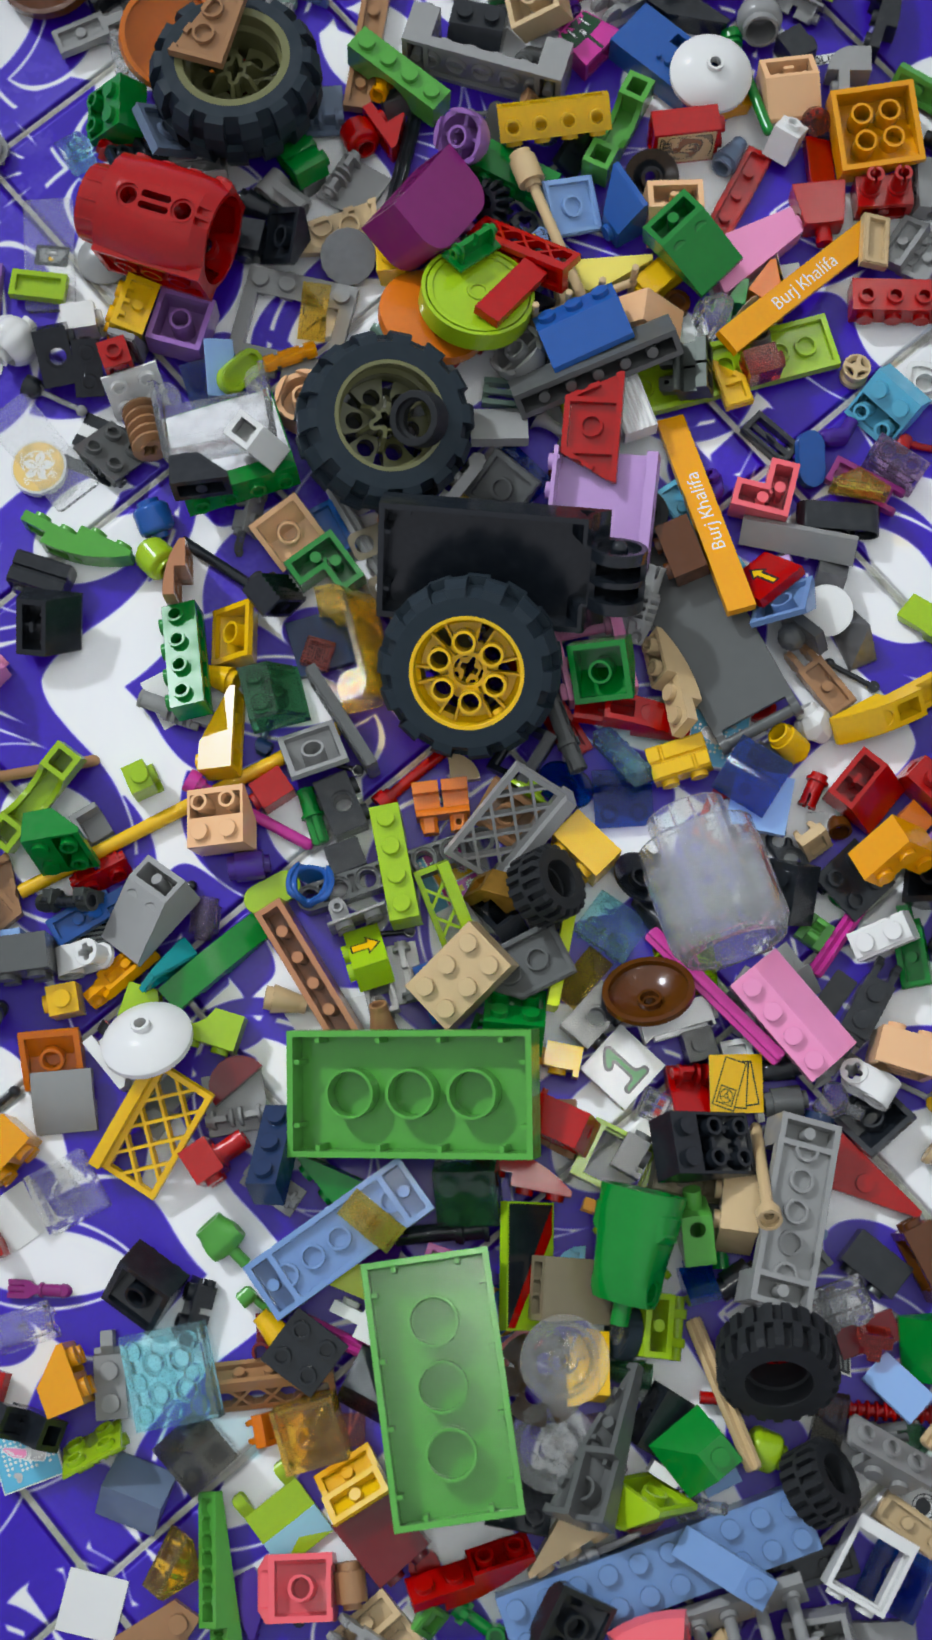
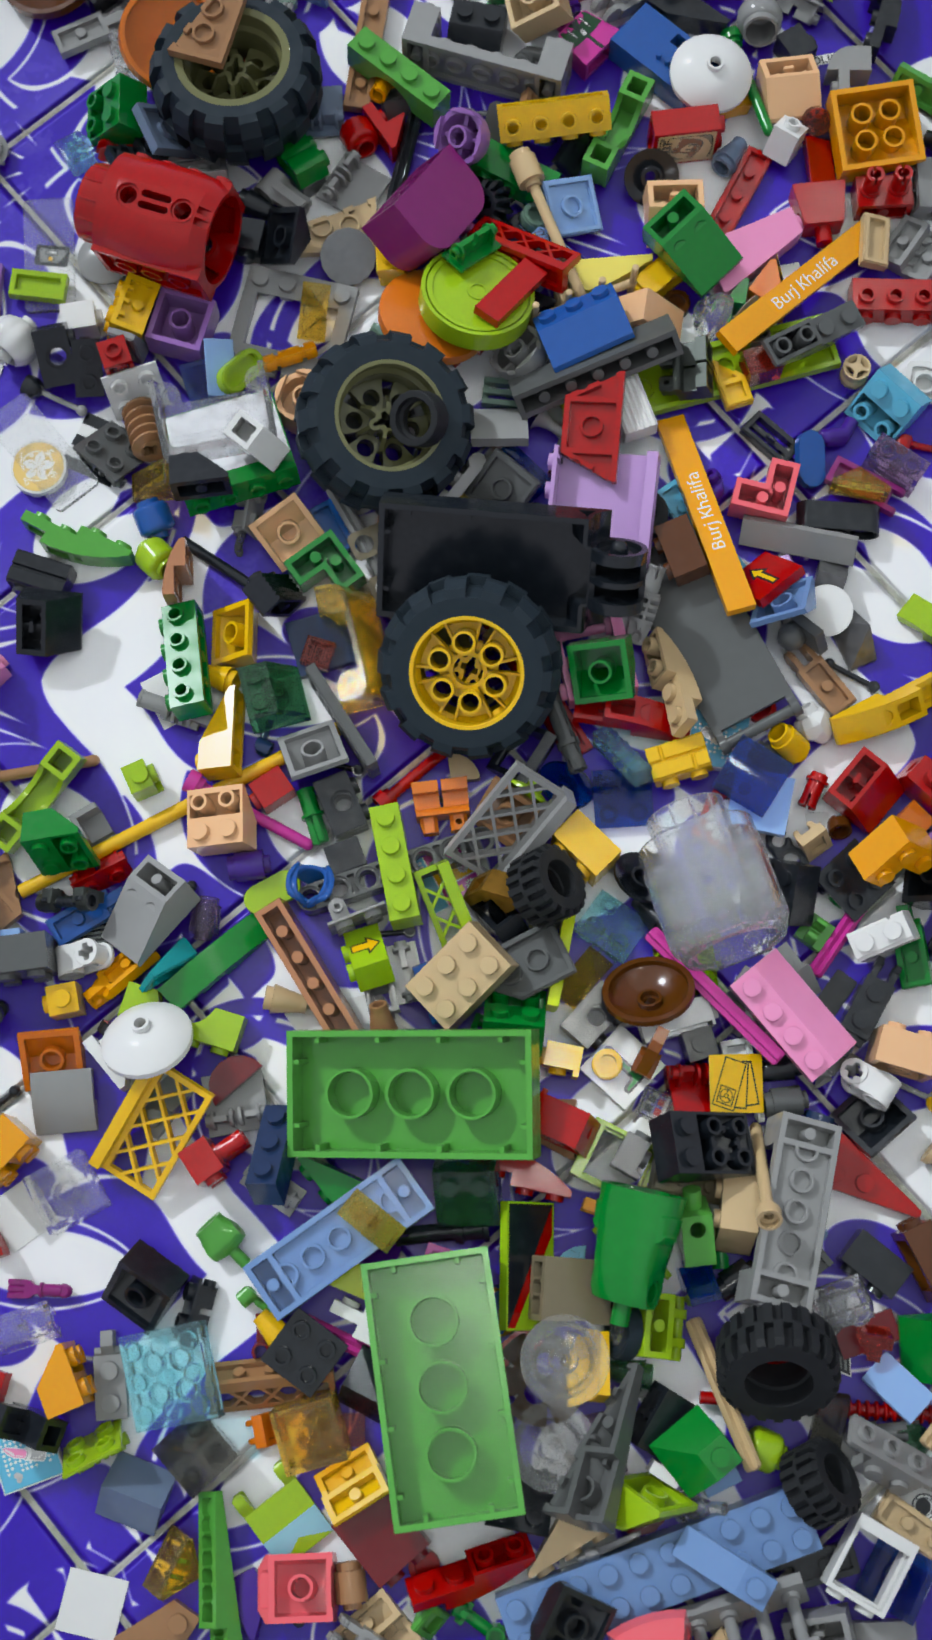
blue slope [600,161,649,249] -> none
clear rock [812,1080,865,1121] -> none
none -> clear yellow slope [132,456,175,503]
none -> sand green tile [519,203,545,232]
none -> yellow tile [591,1049,623,1080]
none -> dark orange piece [630,1026,670,1080]
none -> dark grey slope [761,300,866,367]

